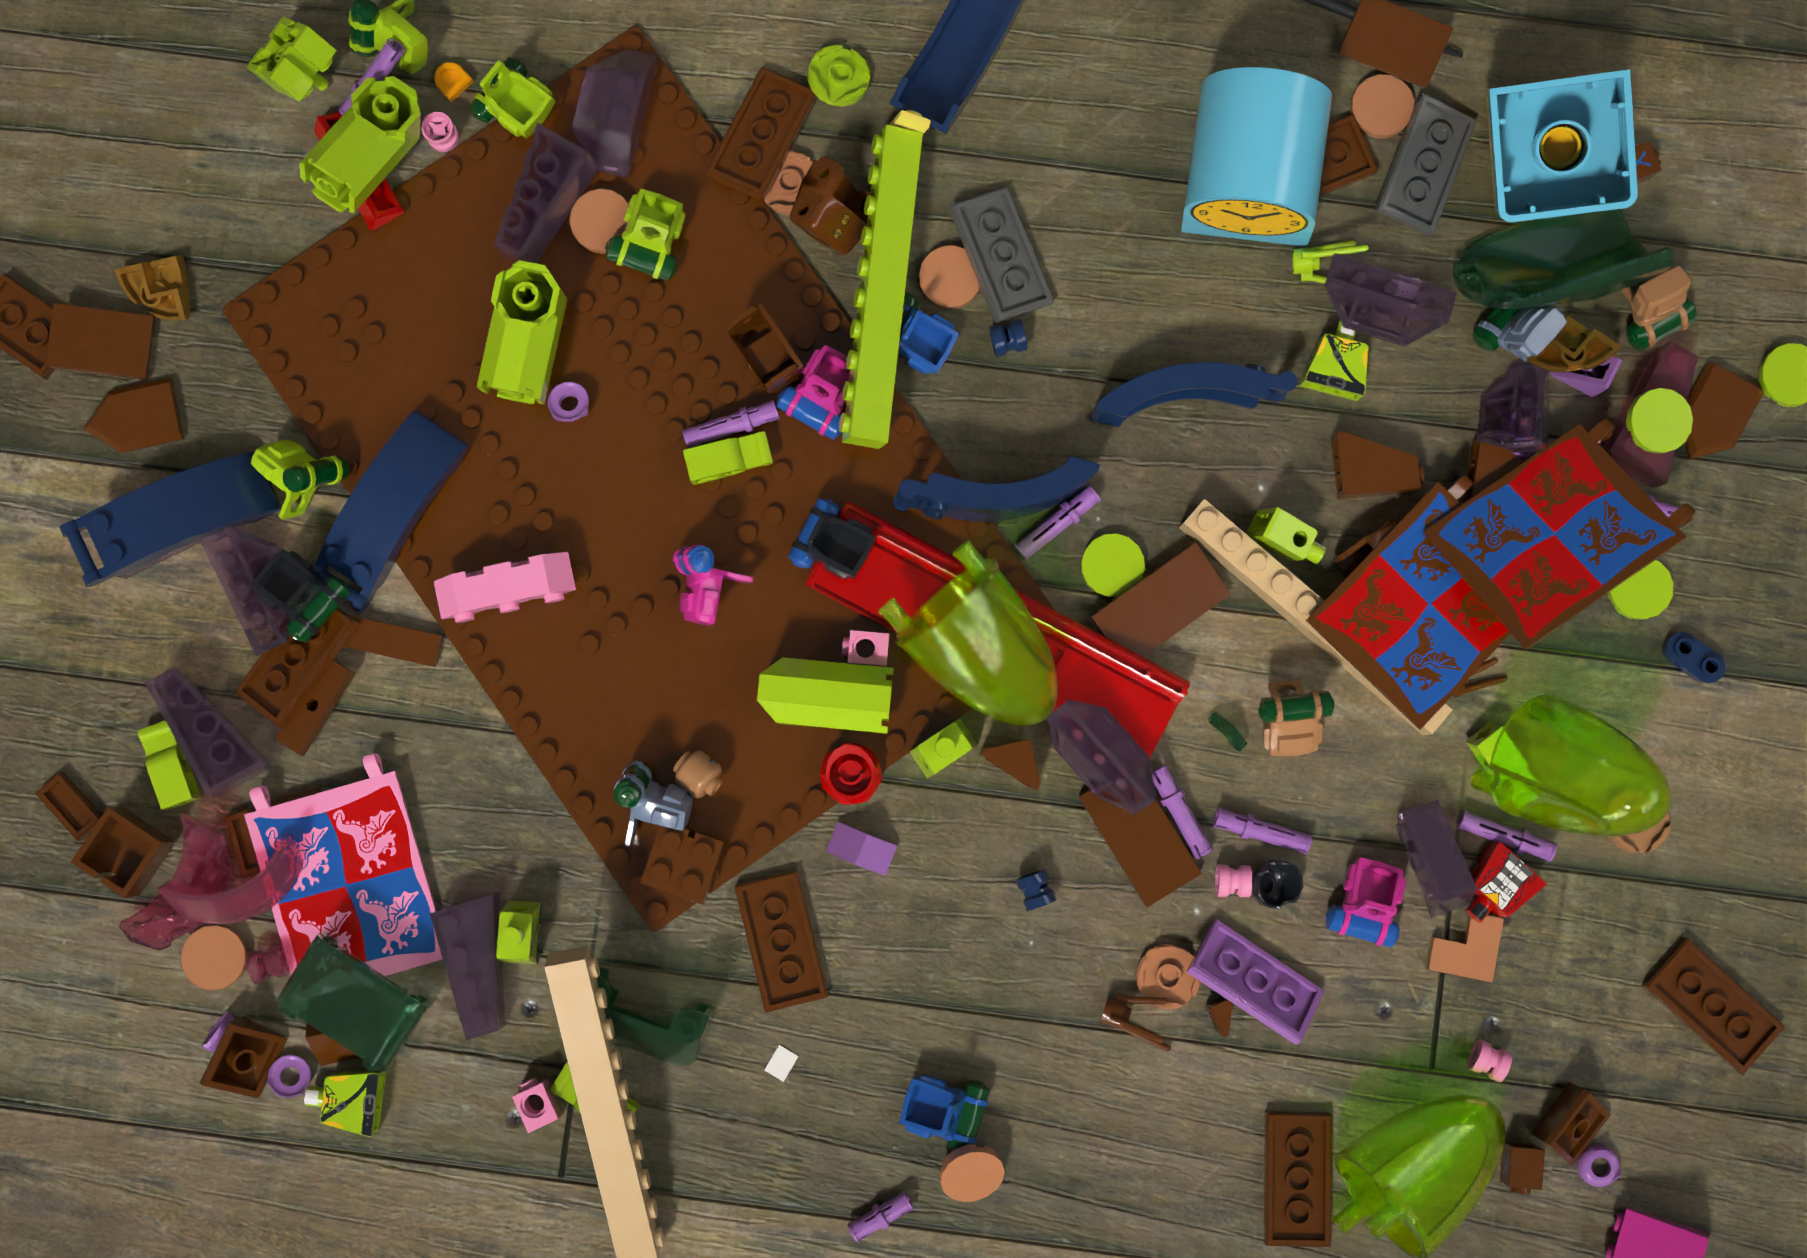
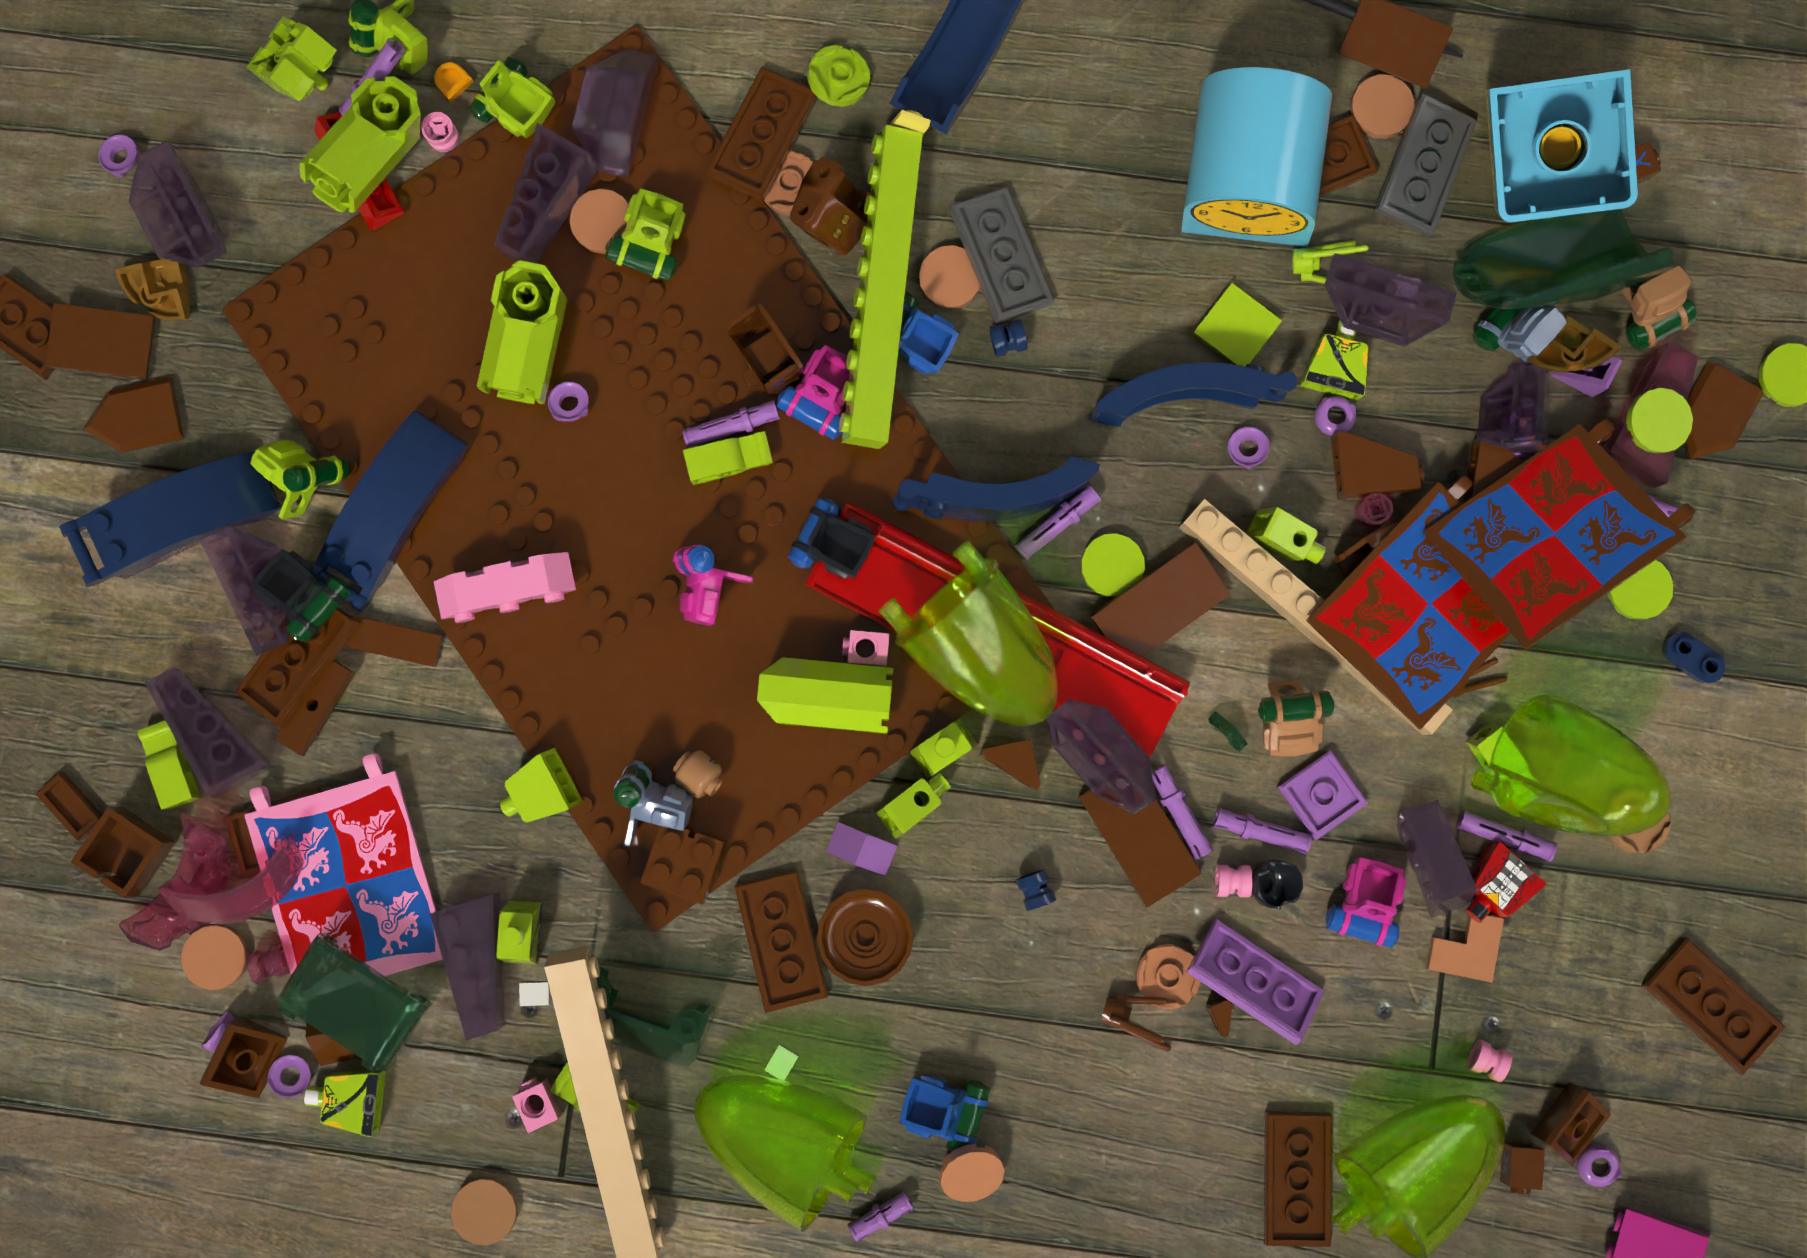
red hat [820,742,882,805] -> none
none -> medium lavender piece [98,134,143,177]
none -> wedge [129,140,227,268]
none -> medium nougat tile [451,1177,518,1246]
none -> lime torso [500,747,583,823]
none -> white sticker [519,982,549,1006]
none -> clear neon green windscreen [694,1075,877,1232]
none -> reddish brown hat [817,889,914,986]
none -> lime torso [875,773,951,839]
none -> lime tile [1192,283,1282,367]
none -> medium lavender piece [1228,427,1270,470]
none -> medium lavender tile [1277,750,1368,840]
none -> medium lavender piece [1314,395,1356,436]
none -> clear pink wheel [1354,493,1393,528]

